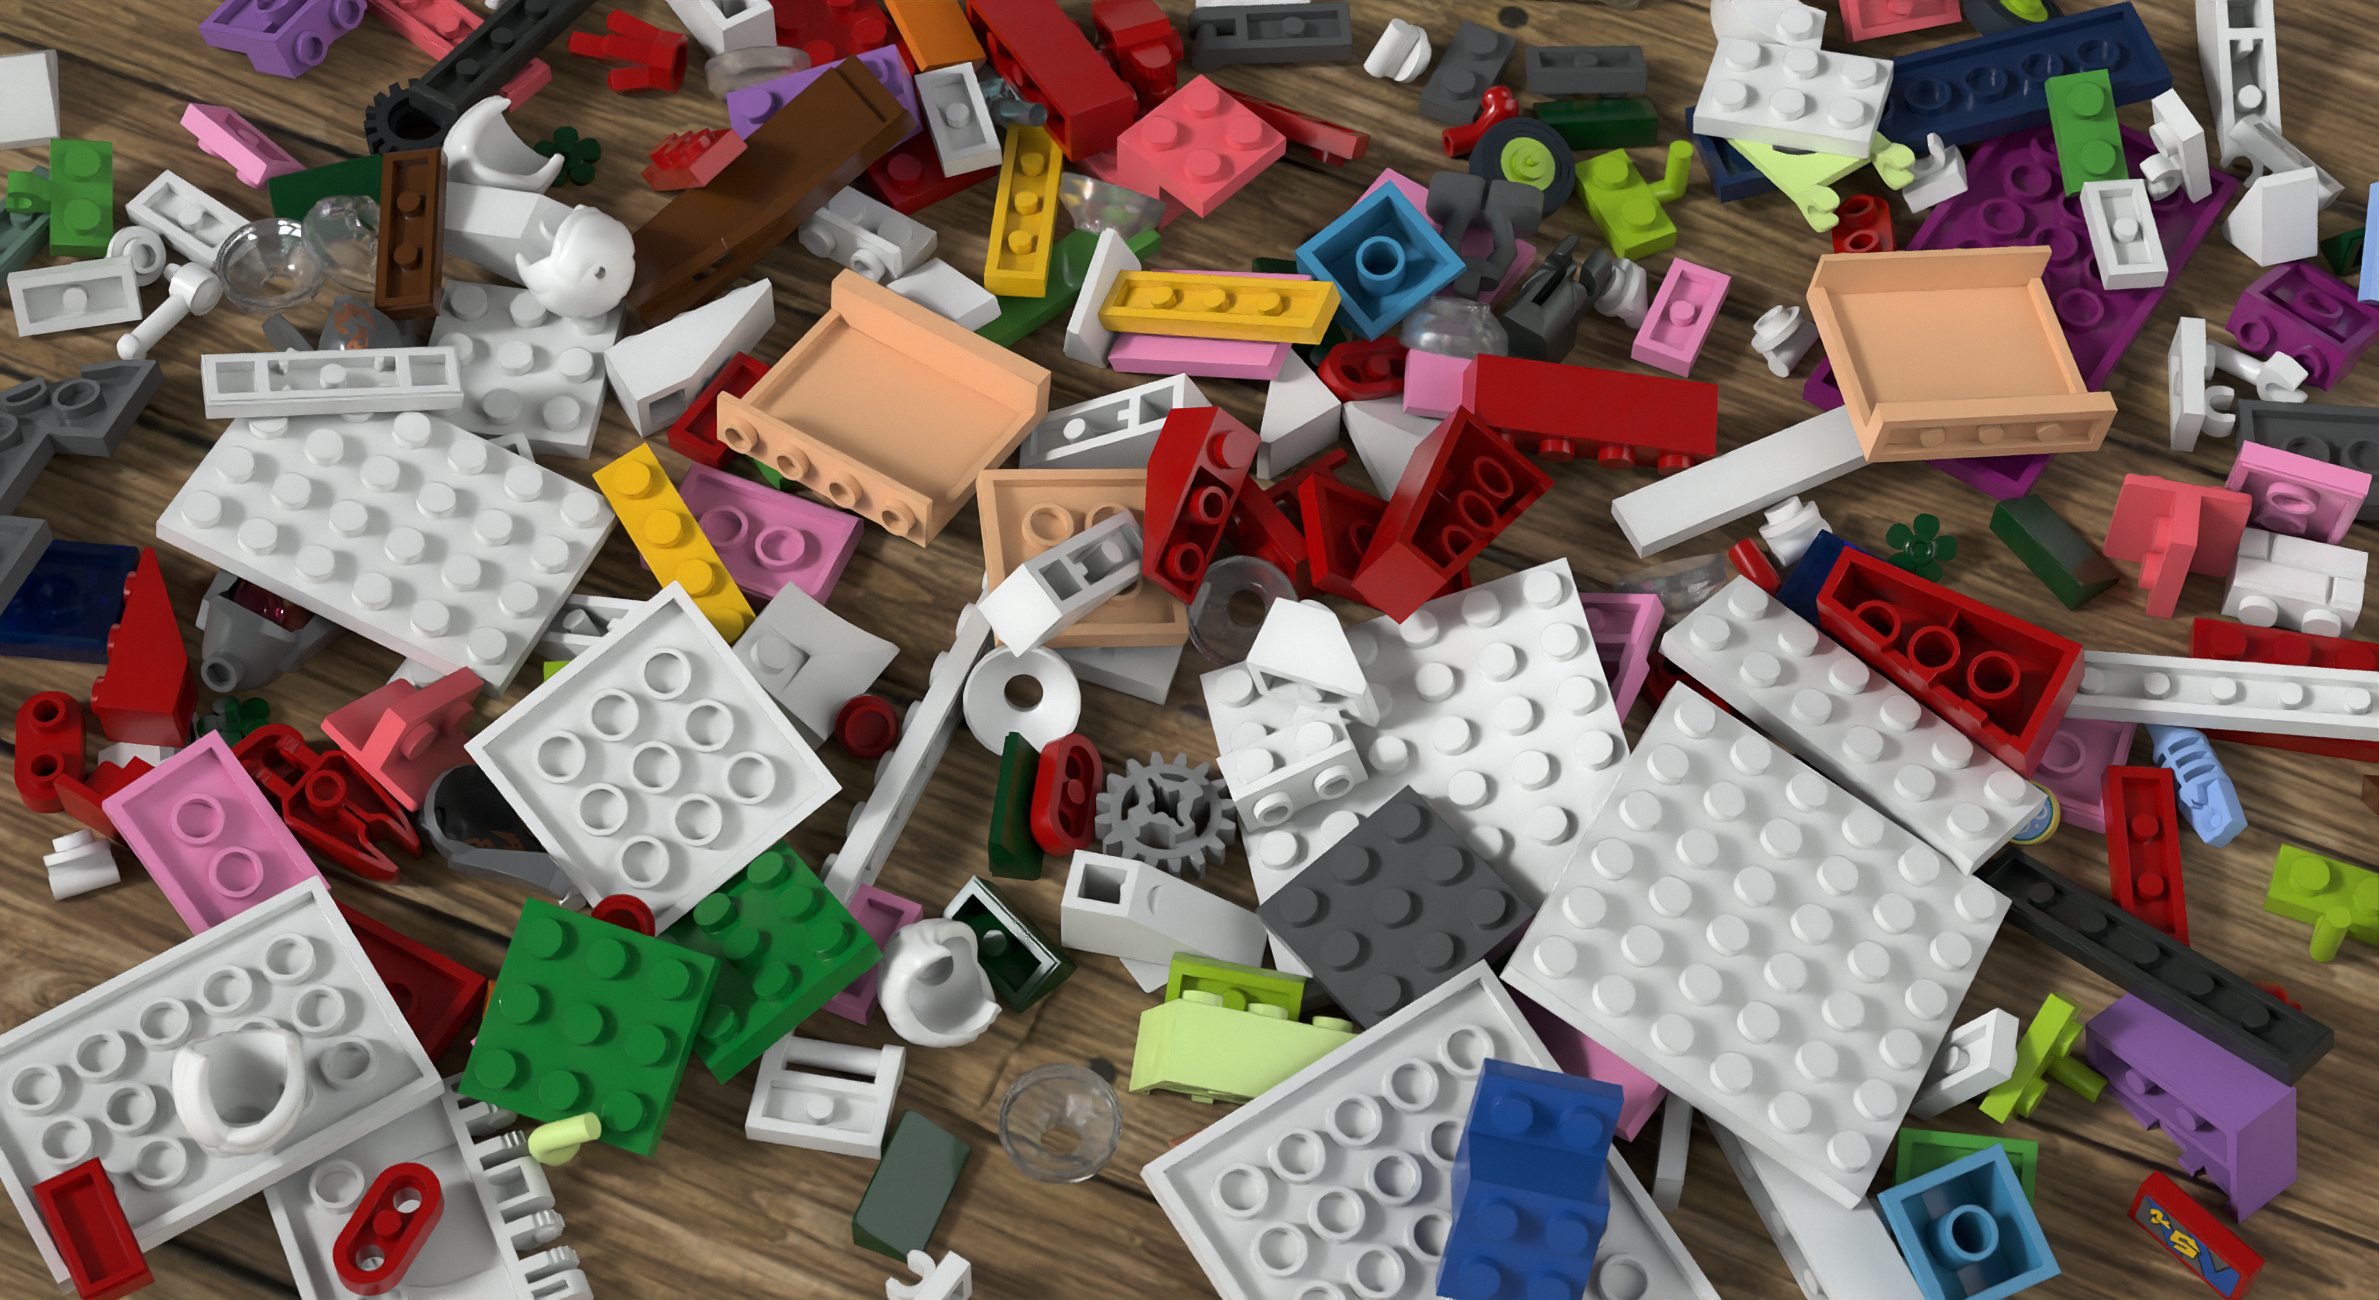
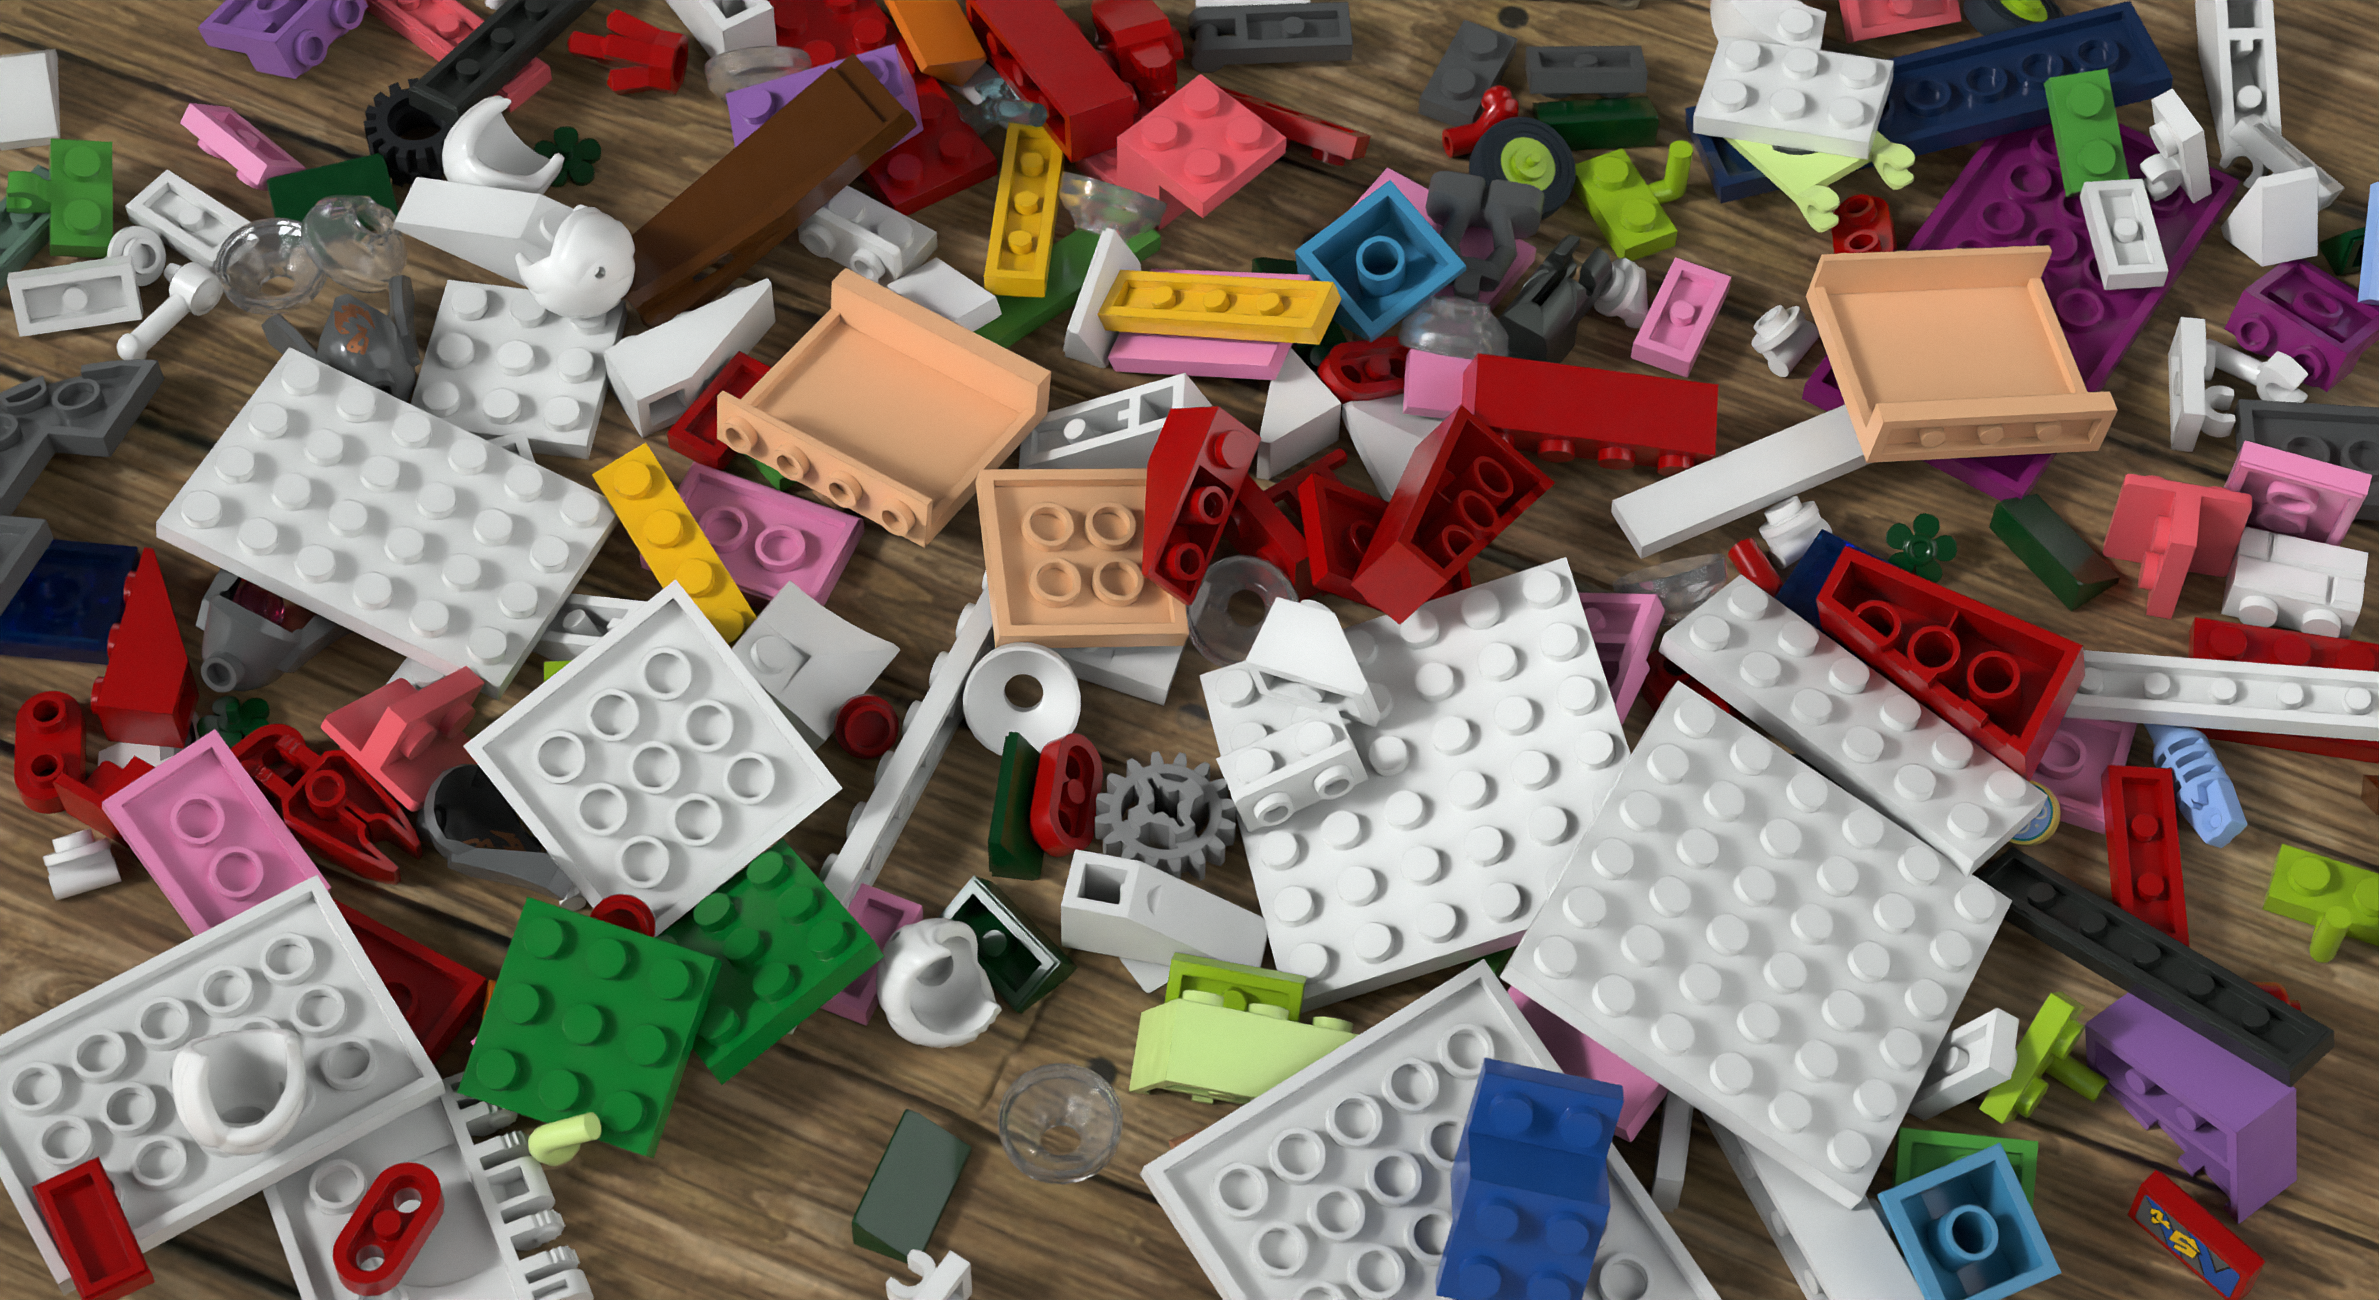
white plate [201,346,464,419] -> none
reddish brown tile [374,147,448,321] -> none
red plate [640,128,748,192] -> none
white plate [745,1029,906,1160] -> none
white plate [914,62,1003,178] -> none
white slope [977,509,1144,658] -> none
dark grey plate [1255,784,1536,1032] -> none
white plate [1364,18,1431,83] -> none
white tile [1903,133,1968,214] -> none

